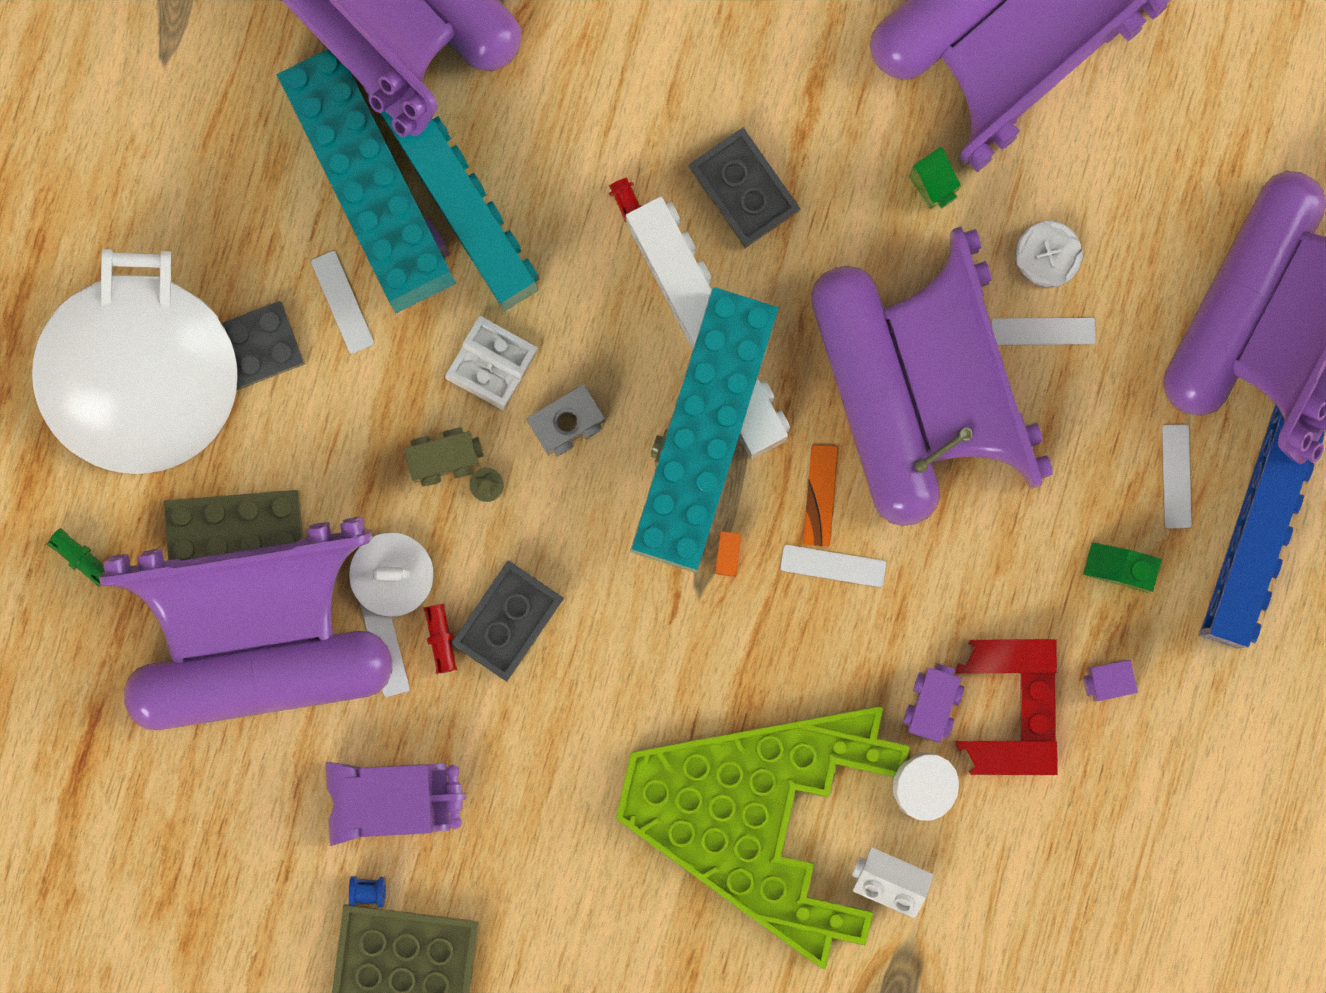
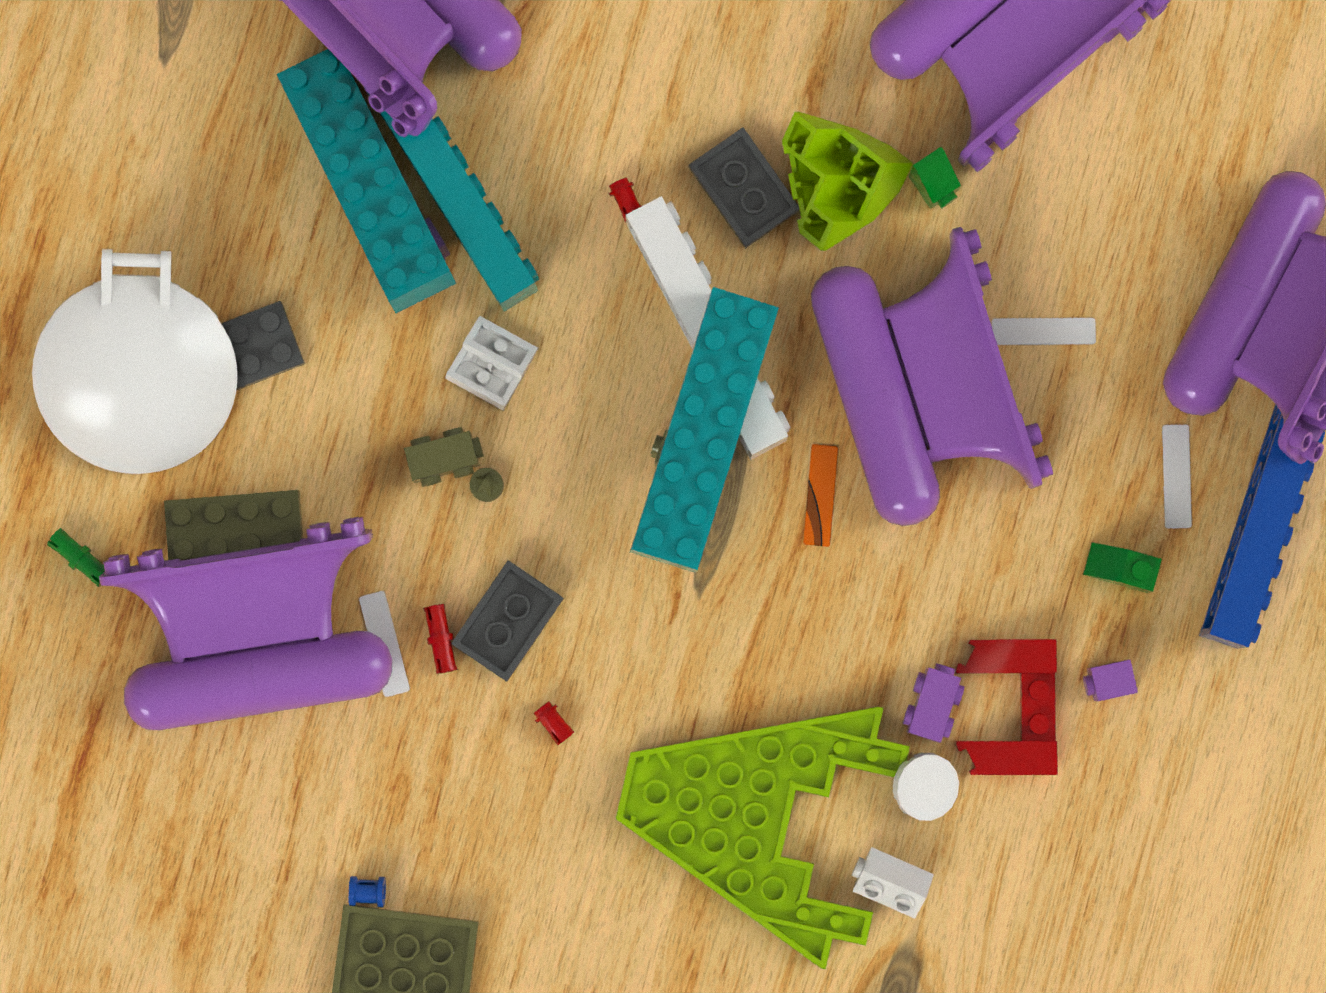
white sticker [311,251,374,354] -> none
medium lavender piece [326,762,466,846] -> none
white shield [349,533,434,617] -> none
light grey brick [526,384,605,457] -> none
orange piece [715,531,741,577] -> none
white sticker [780,545,886,587] -> none
olive hinge [914,428,973,473] -> none
white tile [1015,221,1083,288] -> none
none -> red pin [533,701,574,746]
none -> lime brick [782,112,913,251]

